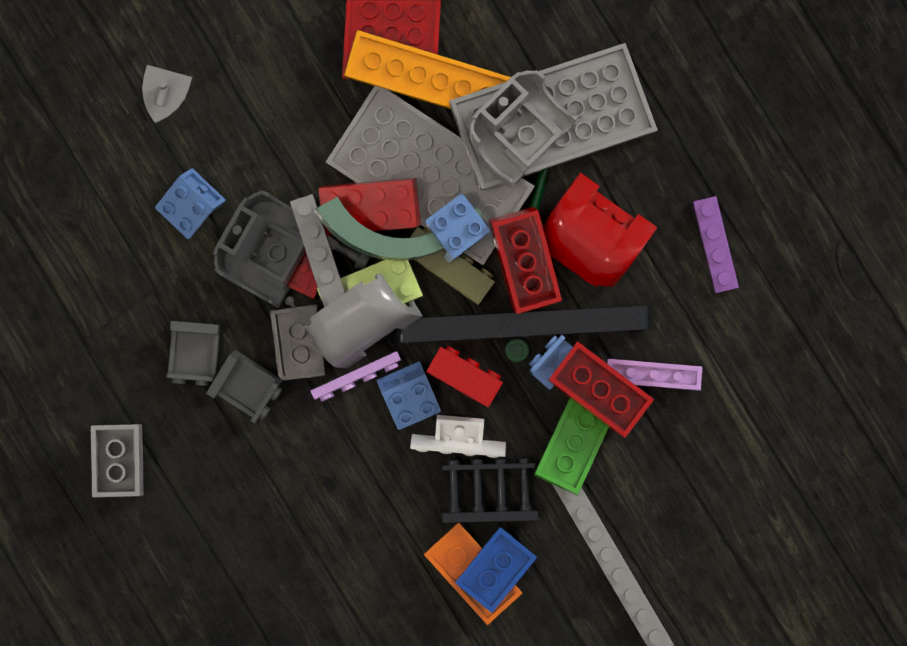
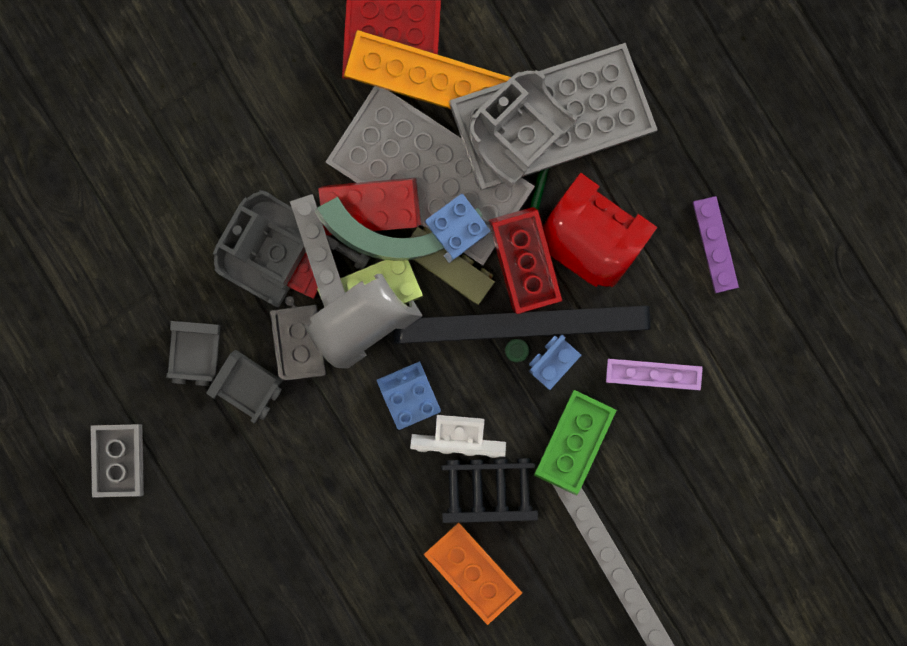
light grey shield [142,65,192,123] -> none
medium blue bracket [155,168,226,239] -> none
lavender plate [311,351,401,402] -> none
red brick [426,345,503,408] -> none
blue plate [455,527,537,613] -> none
red brick [548,341,654,438] -> none

